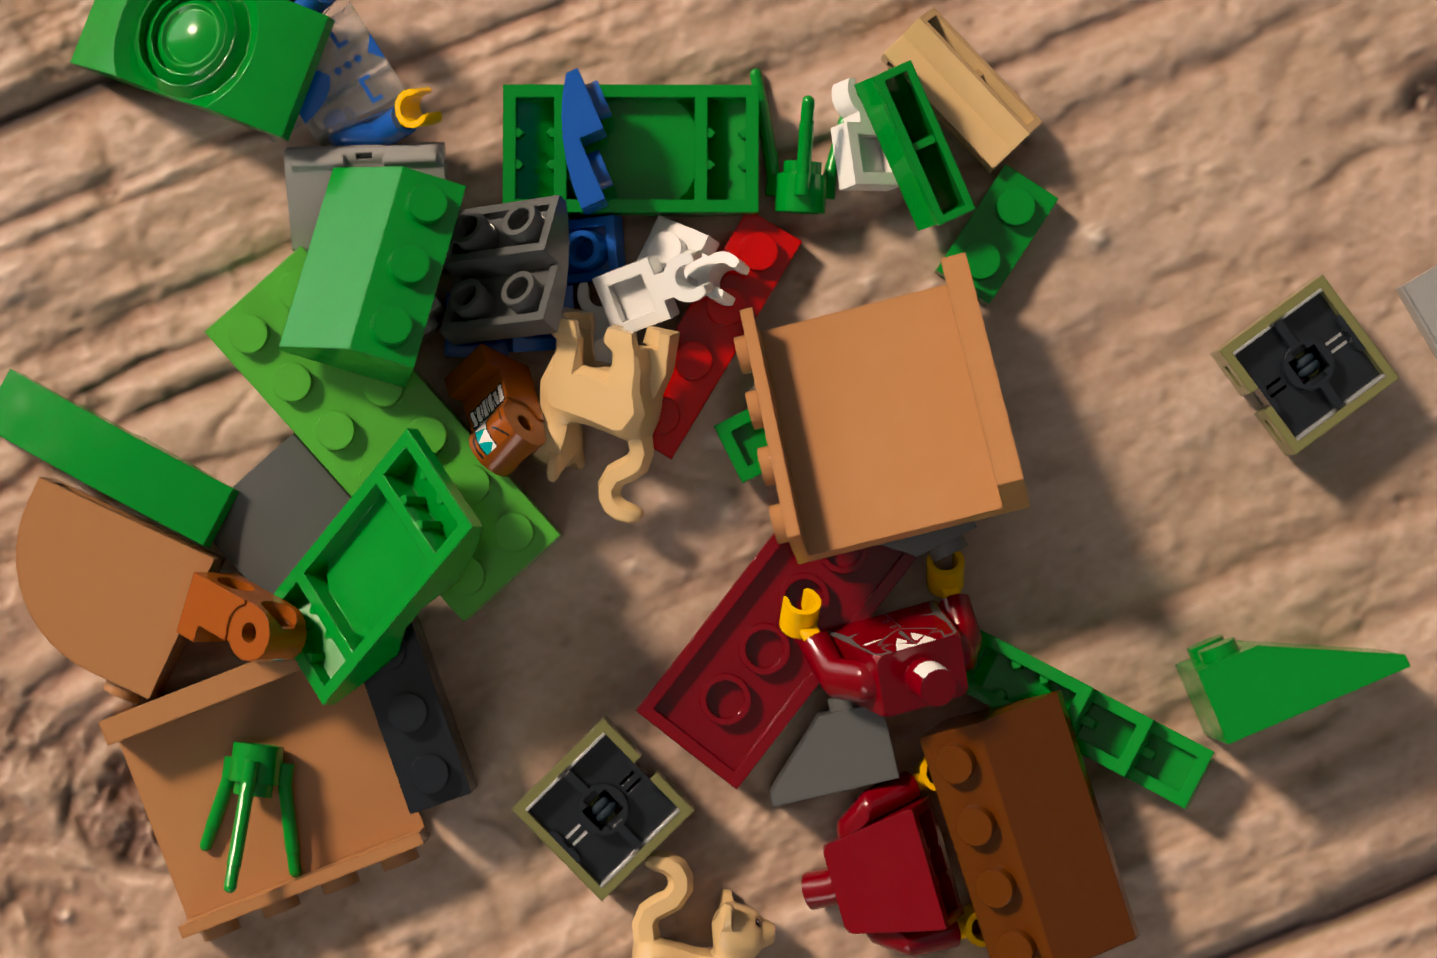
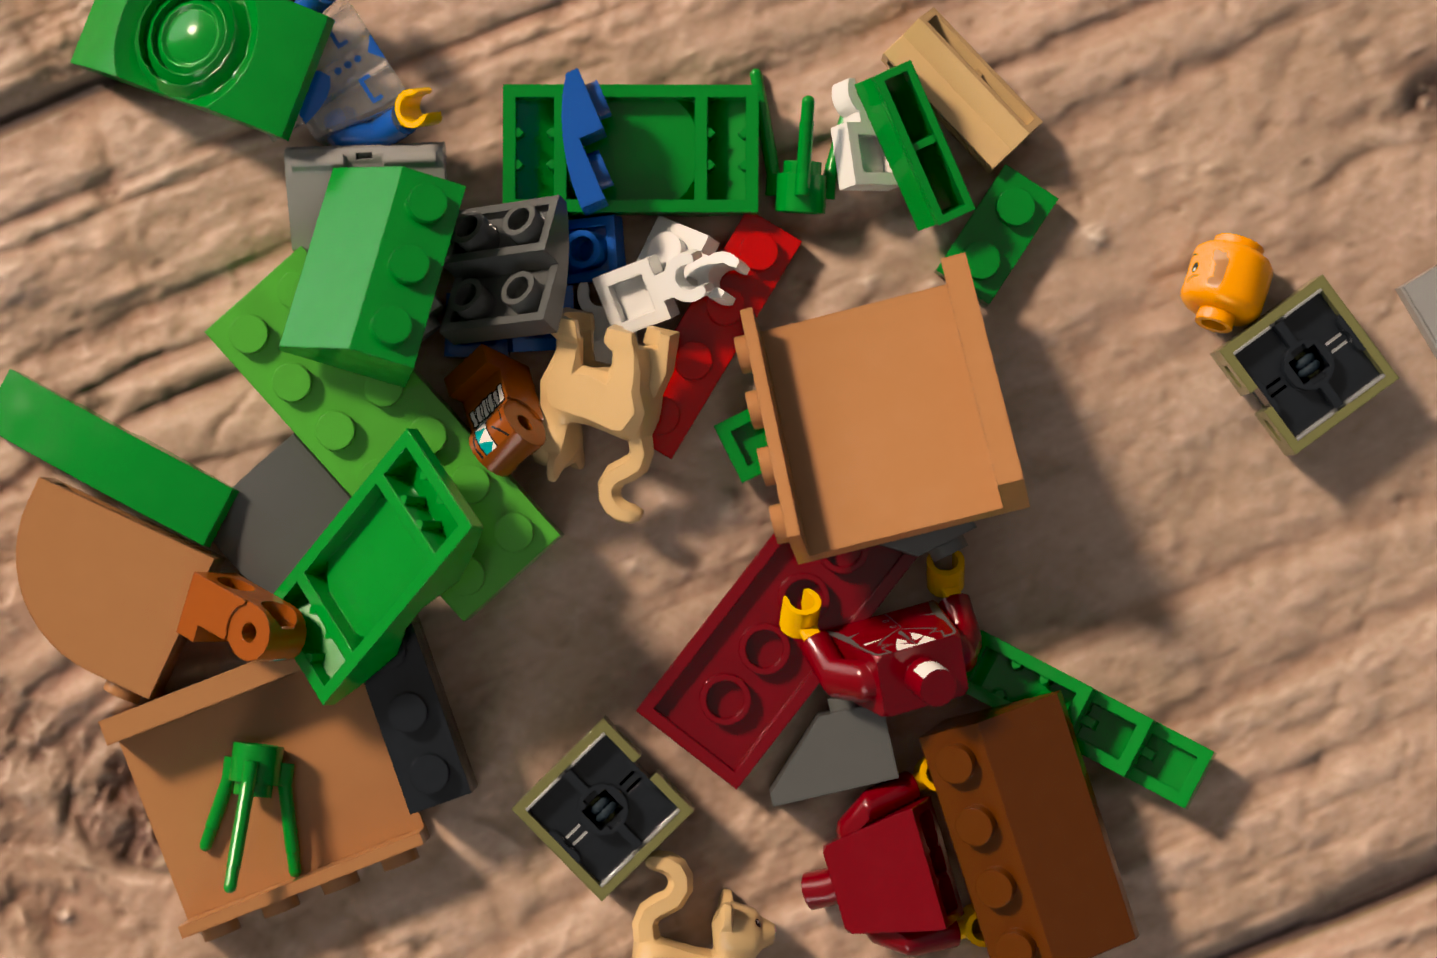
green slope [1175,634,1411,745] -> none
none -> light orange head [1180,233,1274,333]

